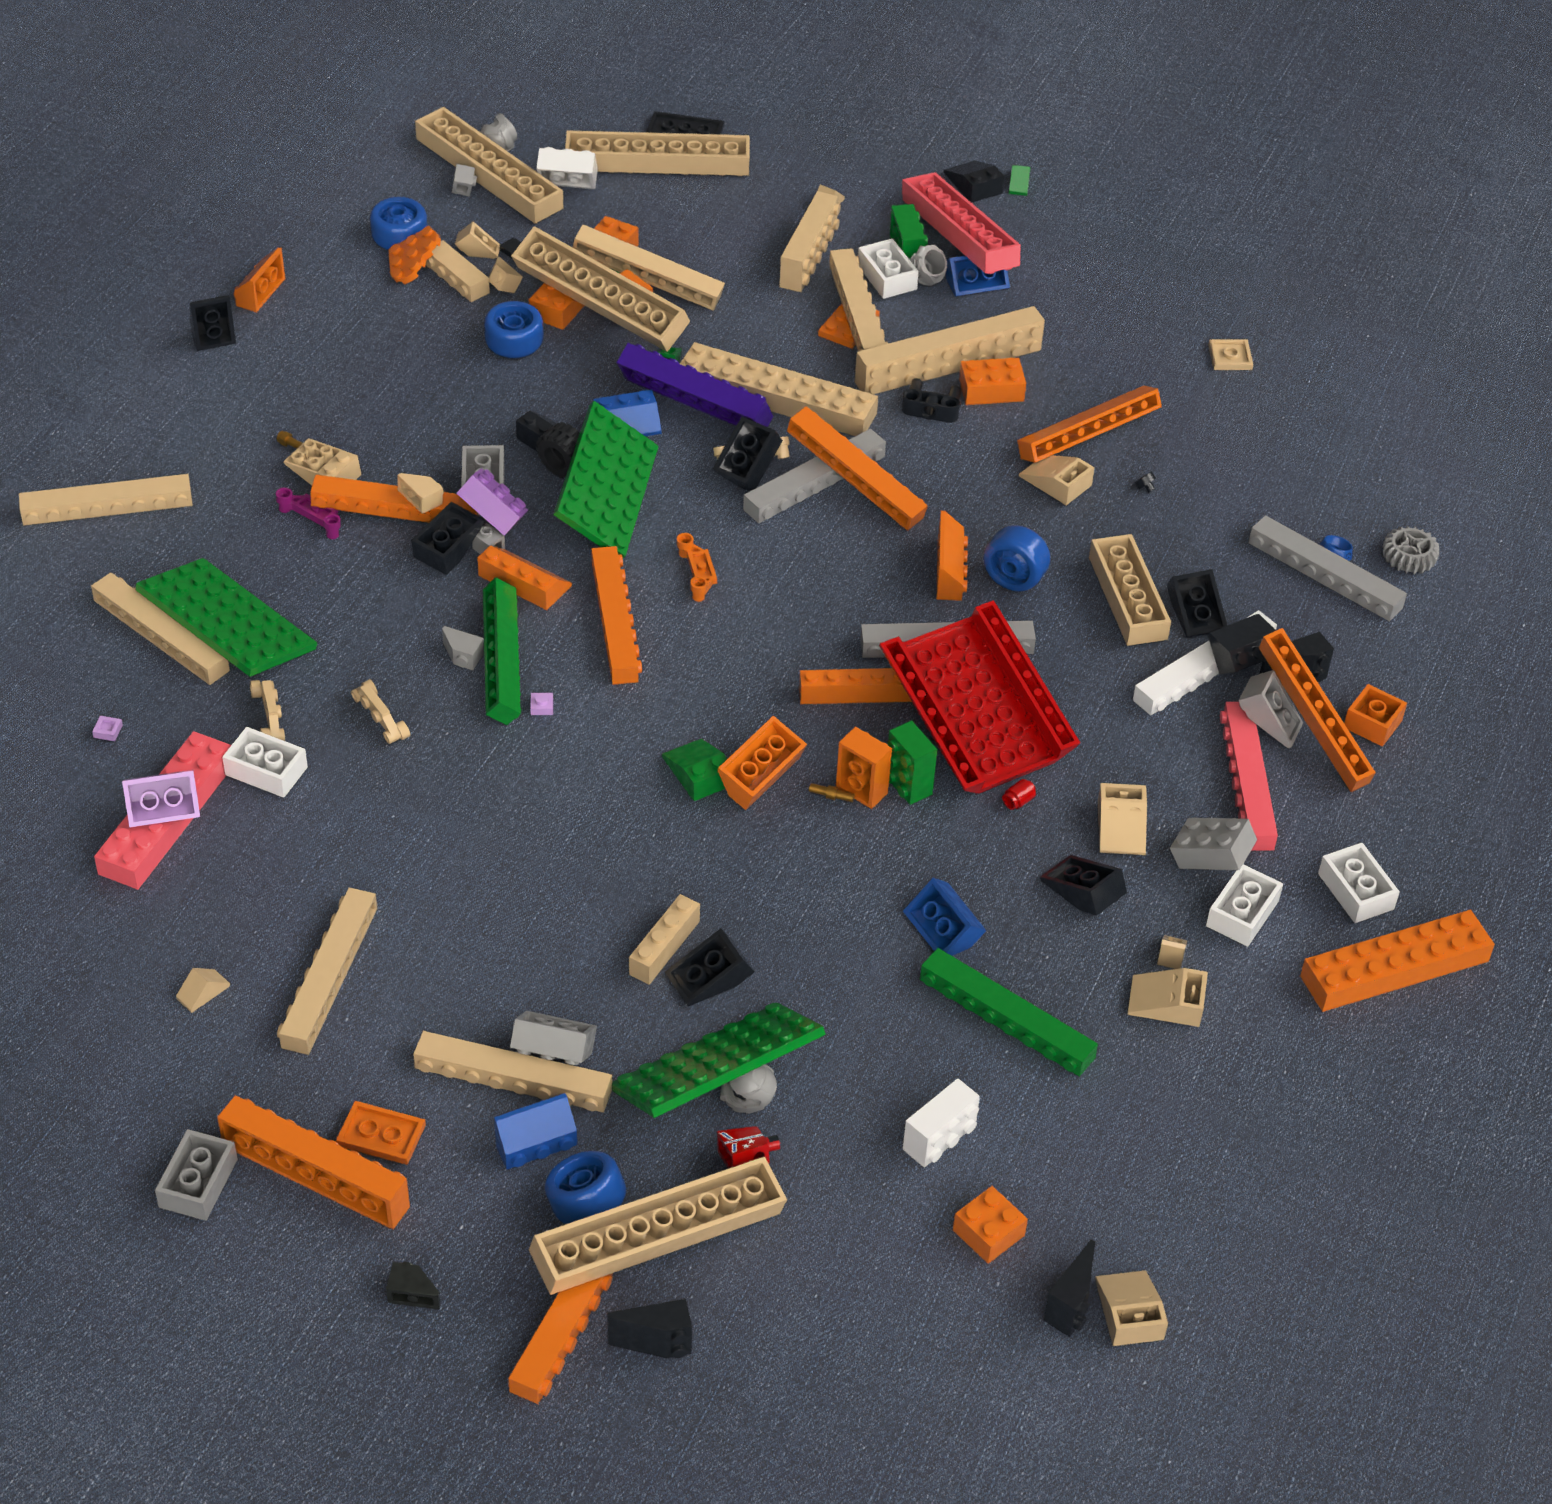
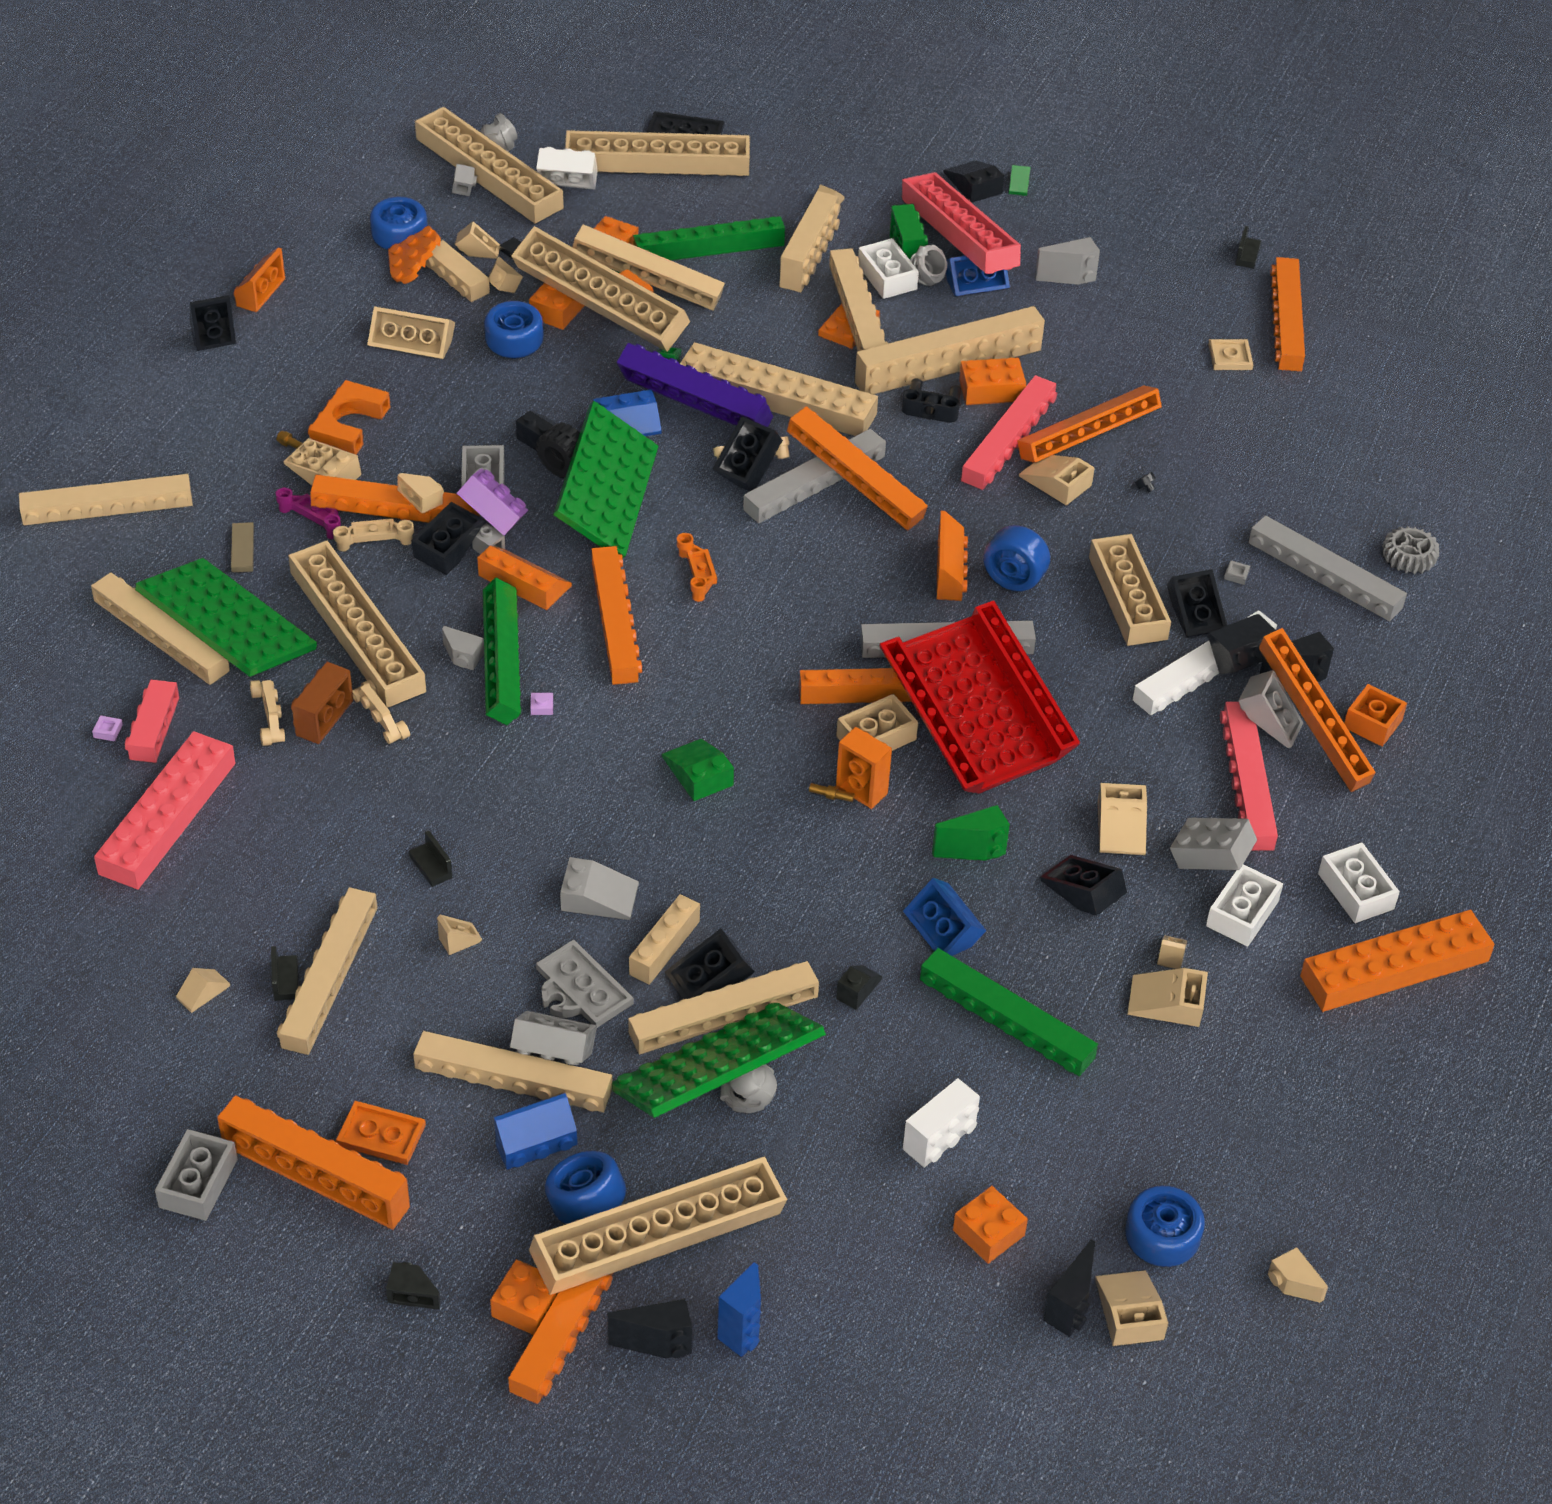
lavender slope [122,770,200,828] -> none
white brick [222,727,308,798] -> none
red torso [717,1126,780,1169] -> none
orange slope [718,716,807,810] -> none
green brick [887,721,937,805] -> none
red brick [1002,779,1036,810] -> none
blue hat [1319,535,1353,561] -> none
none -> coral brick [125,680,179,763]
none -> dark tan tile [231,522,254,572]
none -> pearl dark grey panel [271,946,299,1001]
none -> tan brick [288,541,426,708]
none -> dark orange brick [291,662,353,744]
none -> orange arch [308,380,390,455]
none -> tan plate [333,519,414,551]
none -> tan slope [367,306,455,359]
none -> pearl dark grey panel [409,831,452,887]
none -> tan slope [437,914,482,955]
none -> orange brick [490,1259,559,1335]
none -> light grey plate [536,940,634,1028]
none -> light grey slope [560,857,639,920]
none -> tan brick [628,961,819,1055]
none -> green brick [633,216,785,261]
none -> blue slope [717,1262,761,1357]
none -> tan brick [836,694,918,751]
none -> pearl dark grey slope [836,965,882,1010]
none -> green slope [932,805,1010,861]
none -> coral brick [961,375,1057,490]
none -> light grey slope [1035,237,1100,285]
none -> blue wheel [1125,1186,1205,1267]
none -> light grey tile [1224,561,1250,585]
none -> pearl dark grey panel [1236,226,1261,269]
none -> tan slope [1268,1248,1328,1303]
none -> orange brick [1270,257,1305,371]

